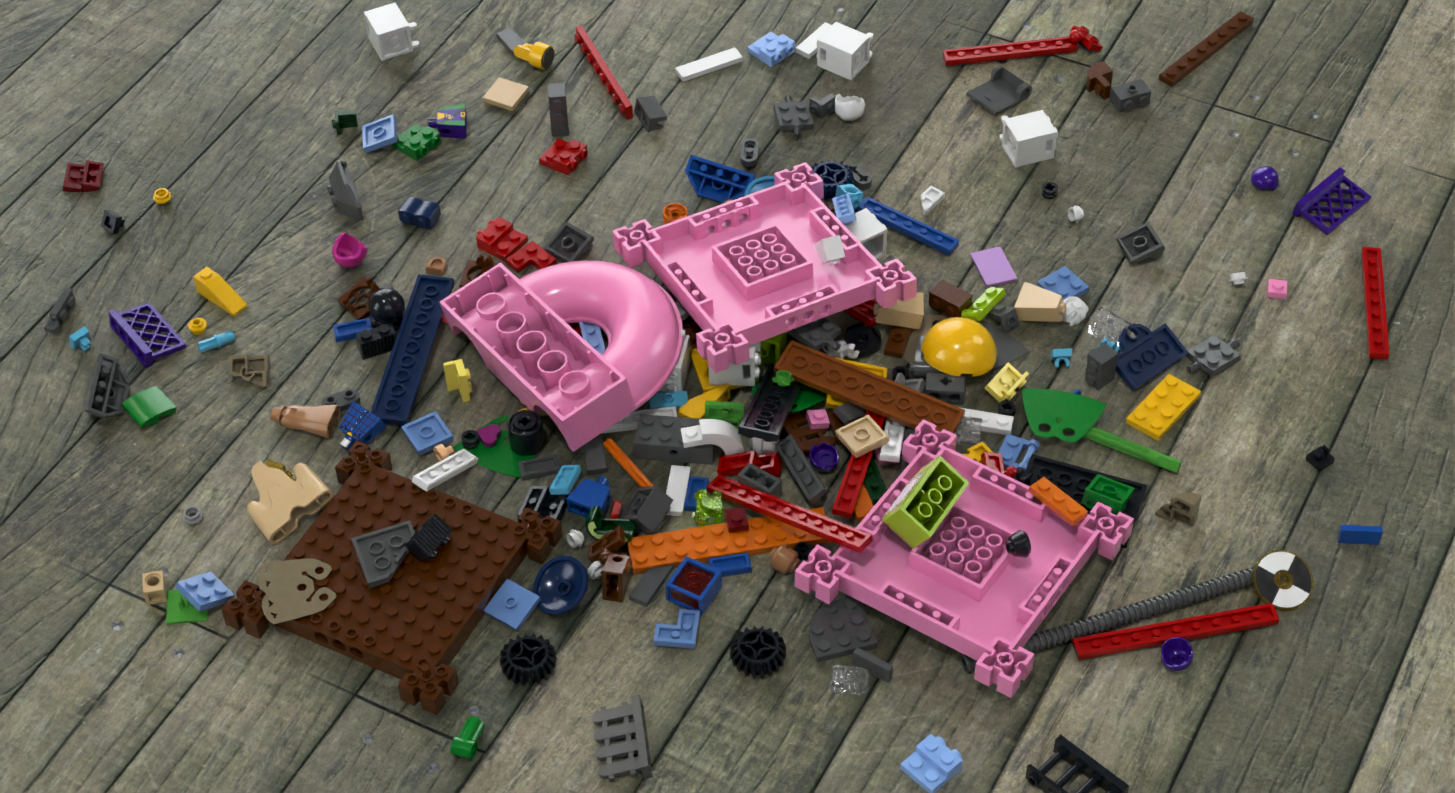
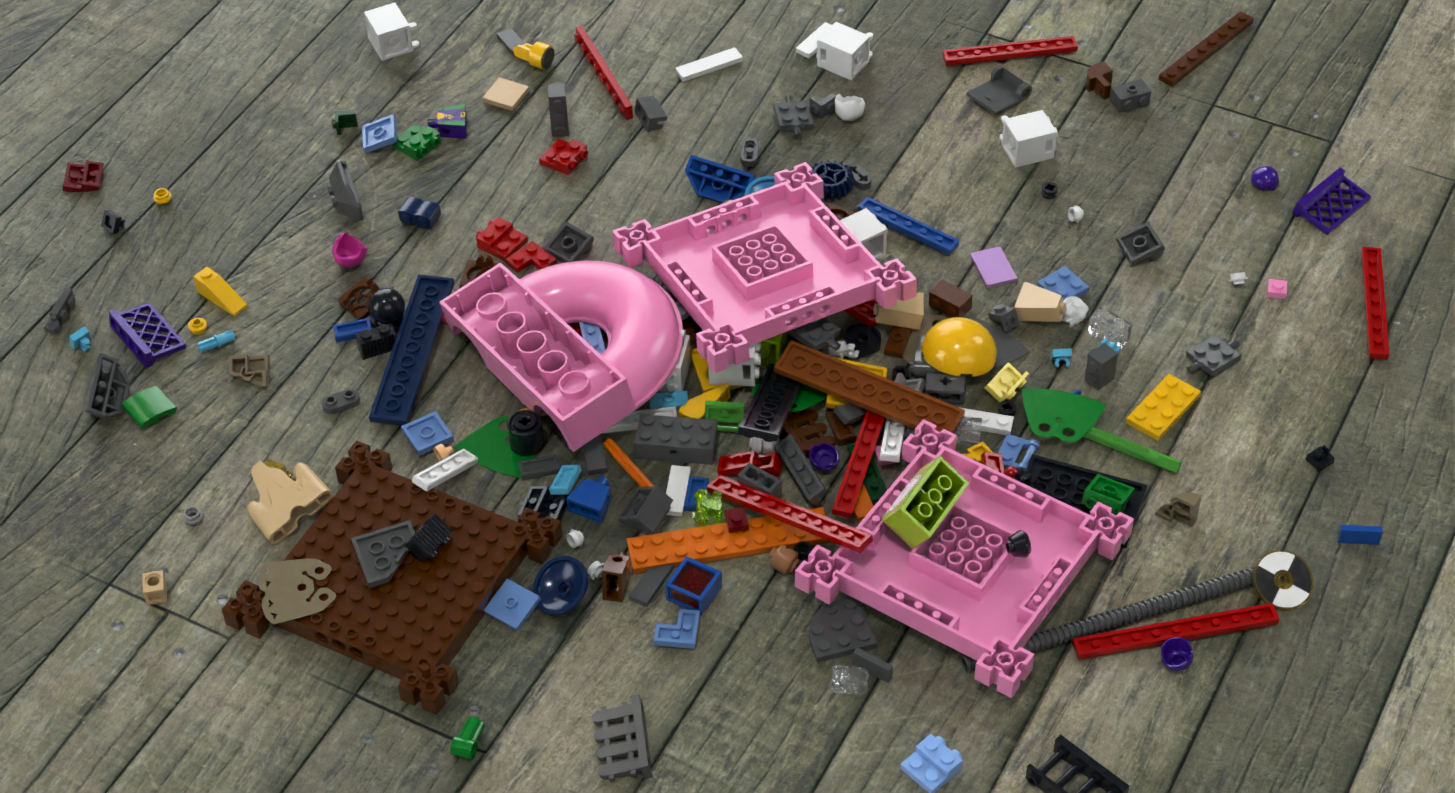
bright green piece [166,589,208,625] -> none
medium blue plate [176,572,234,612] -> none
medium nougat piece [270,405,341,439] -> none
blue torso [339,401,387,450] -> none
medium nougat tile [425,257,447,275] -> none
light yellow bracket [443,359,473,402] -> none
black bush [461,430,479,449] -> none
magenta tile [476,424,501,447] -> none
black gear [500,633,557,686] -> none
dark green animal [585,505,636,544] -> none
reddish brown plate [588,526,625,566] -> none
red tile [609,499,622,519] -> none
orange wheel [663,203,688,225] -> none
white arch [681,419,744,456] -> none
blue tile [708,552,752,577] -> none
black gear [730,625,786,678] -> none
light blue plate [747,32,795,67] -> none
bright green plate [772,370,794,386] -> none
bright pink plate [806,409,830,429] -> none
white slope [814,235,845,265] -> none
light blue plate [832,193,857,225] -> none
medium azure brick [835,184,863,210] -> none
tan tile [835,414,889,458] -> none
white tile [920,186,945,215] -> none
lime plate [961,287,1006,321] -> none
orange plate [1029,477,1088,526] -> none
red plate [1069,26,1103,53] -> none
dark blue plate [1116,323,1189,392] -> none

